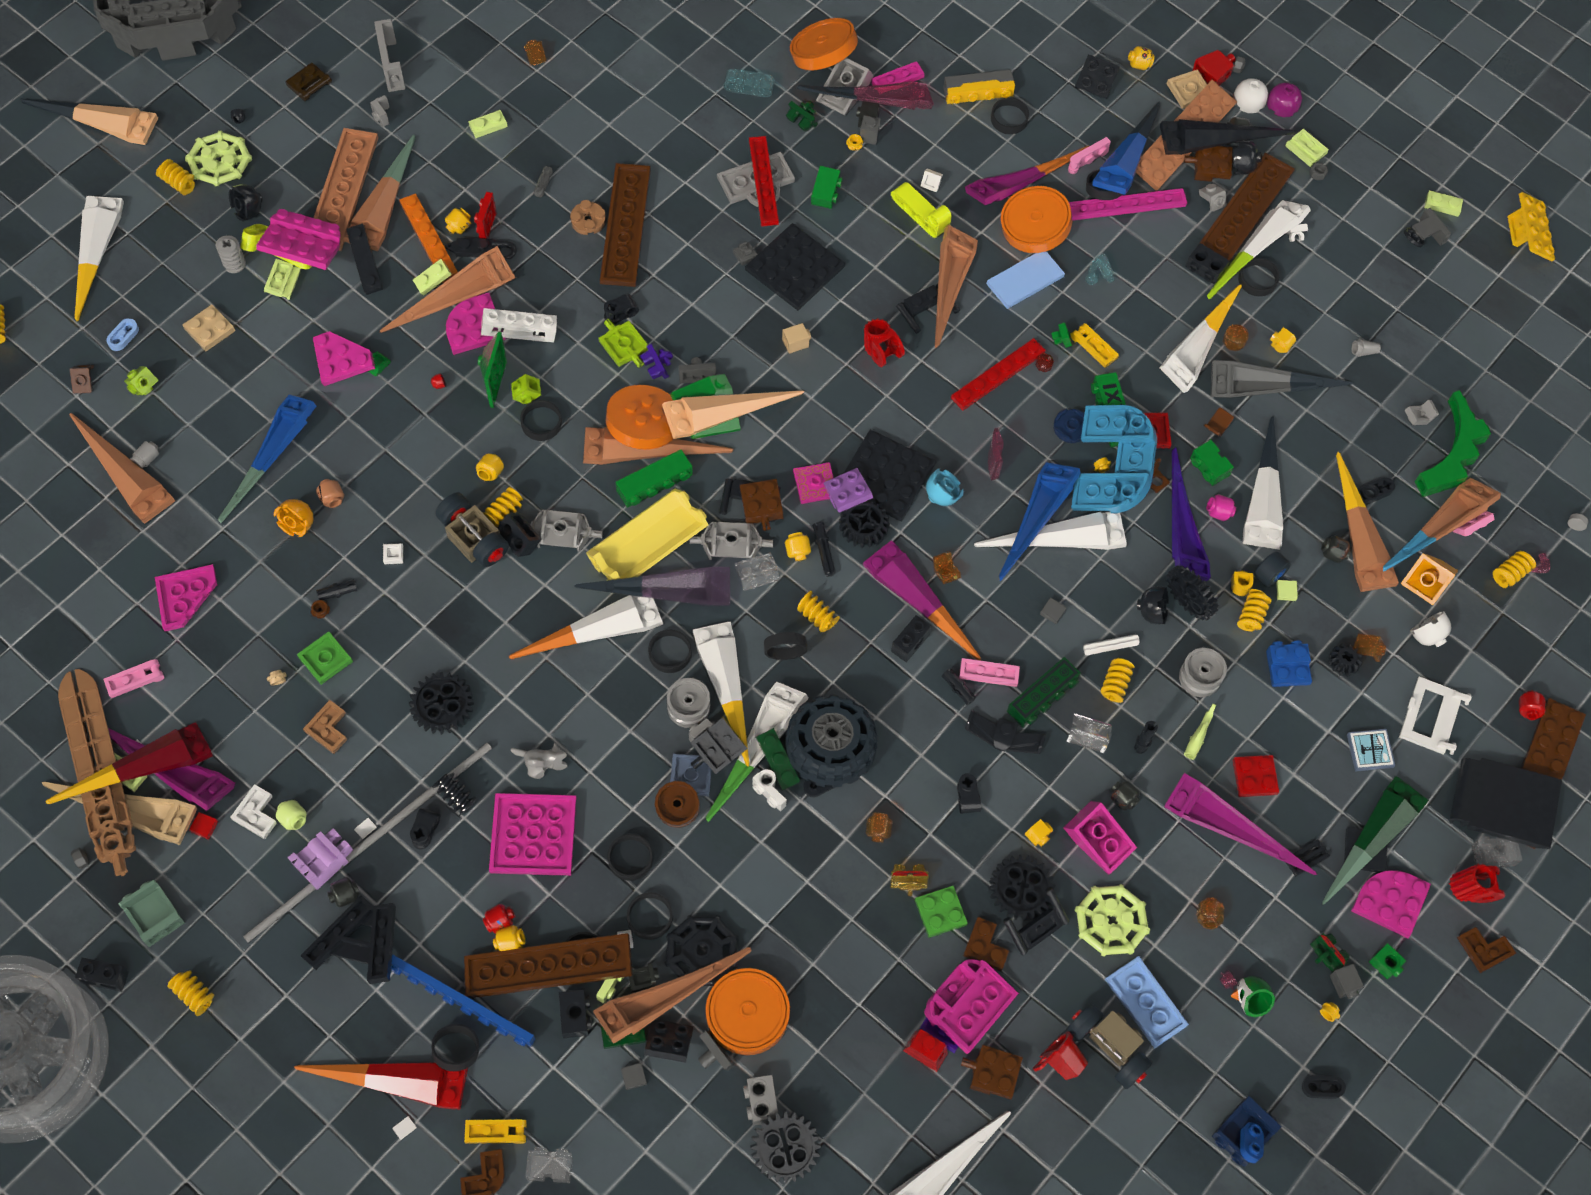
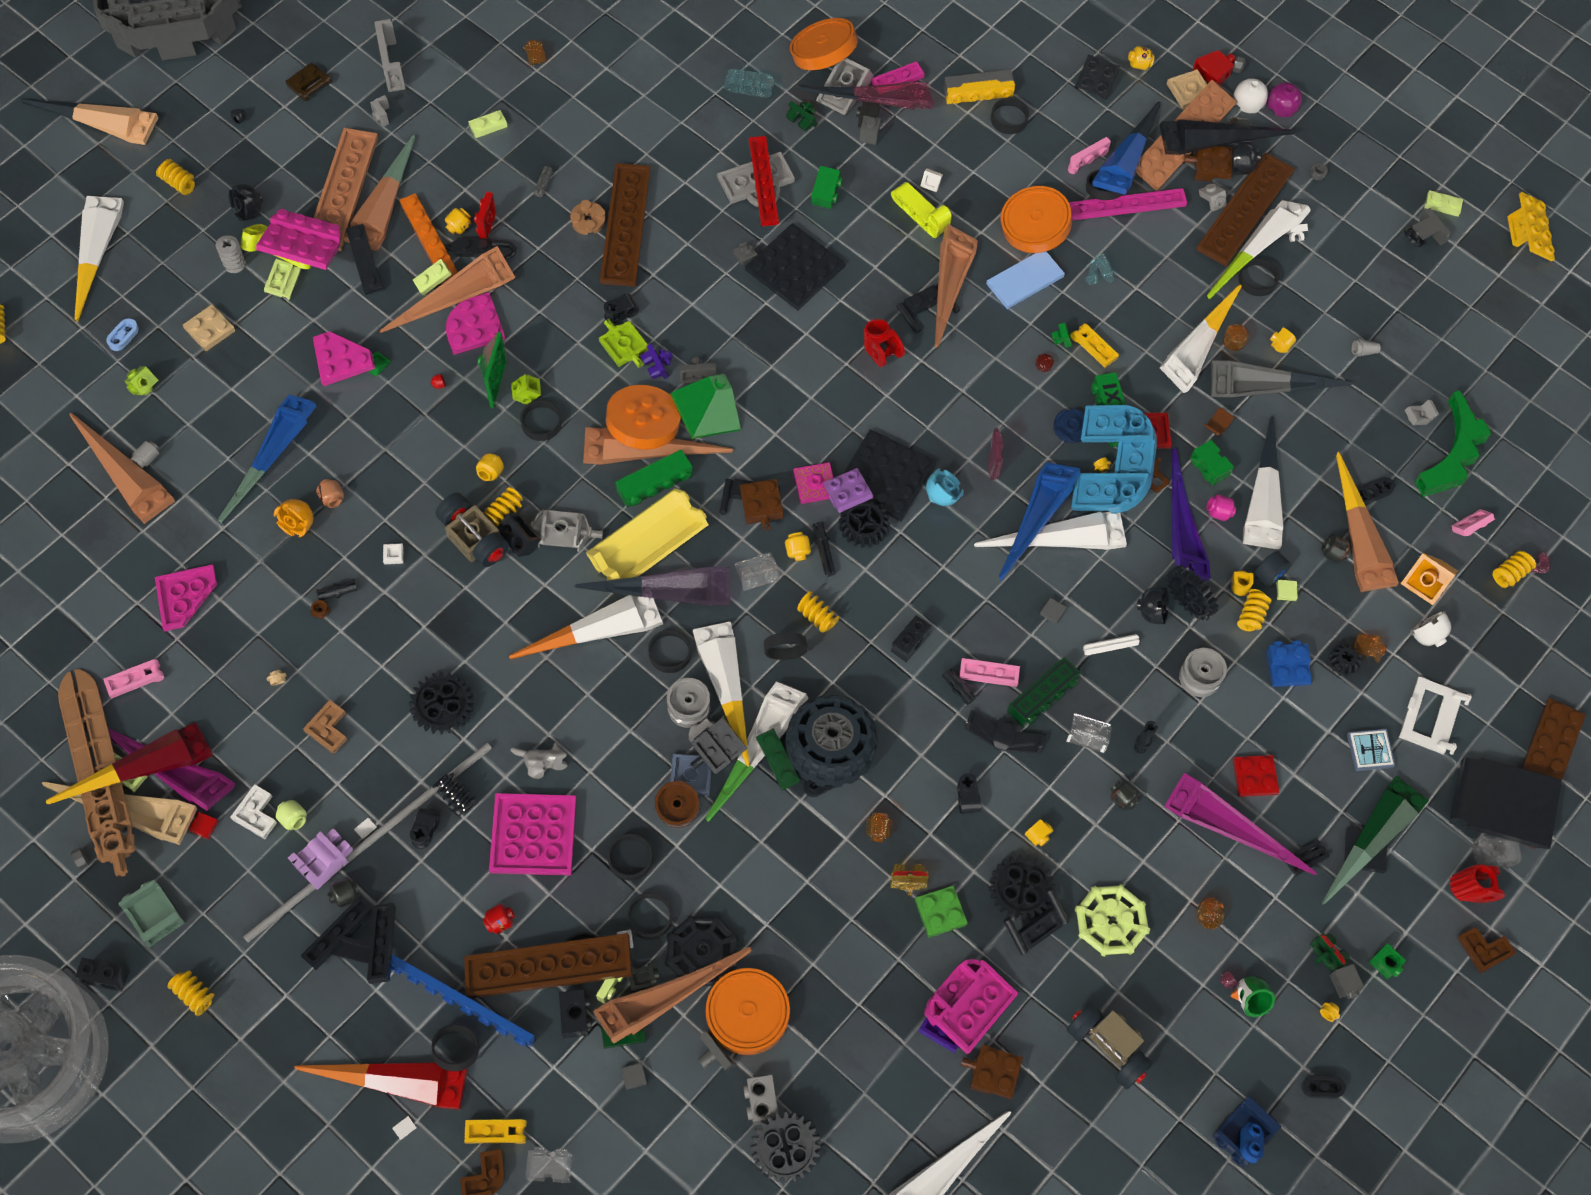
reddish brown bracket [70,365,94,393] -> none
yellowish green plate [185,130,252,186] -> none
bright green plate [297,632,353,685] -> none
white brick [481,308,557,343] -> none
yellow head [493,925,526,951] -> none
black plate [644,1020,694,1063] -> none
light nougat plate [662,391,804,439] -> none
light grey plate [690,522,773,562] -> none
white plate [752,769,787,811] -> none
tan brick [782,323,811,353] -> none
yellow plate [846,134,863,150] -> none
magenta plate [863,540,981,661] -> none
red torso [903,1029,948,1072] -> none
clear orange bracket [933,551,961,584] -> none
red plate [951,338,1046,411] -> none
reddish brown plate [963,917,1009,971] -> none
magenta plate [965,146,1089,205] -> none
red container [1033,1031,1088,1080] -> none
dark pink slope [1063,801,1137,875] -> none
yellow piece [1100,658,1135,703] -> none
light blue tile [1105,956,1189,1049] -> none
yellowish green animal [1184,704,1216,760] -> none
black brick [1185,243,1230,285] -> none
yellowish green plate [1285,129,1329,167] -> none
dark pink plate [1351,871,1431,939] -> none
nougat plate [1383,478,1501,572] -> none
red head [1519,690,1546,720] -> none
light grey tile [1568,513,1589,531] -> none

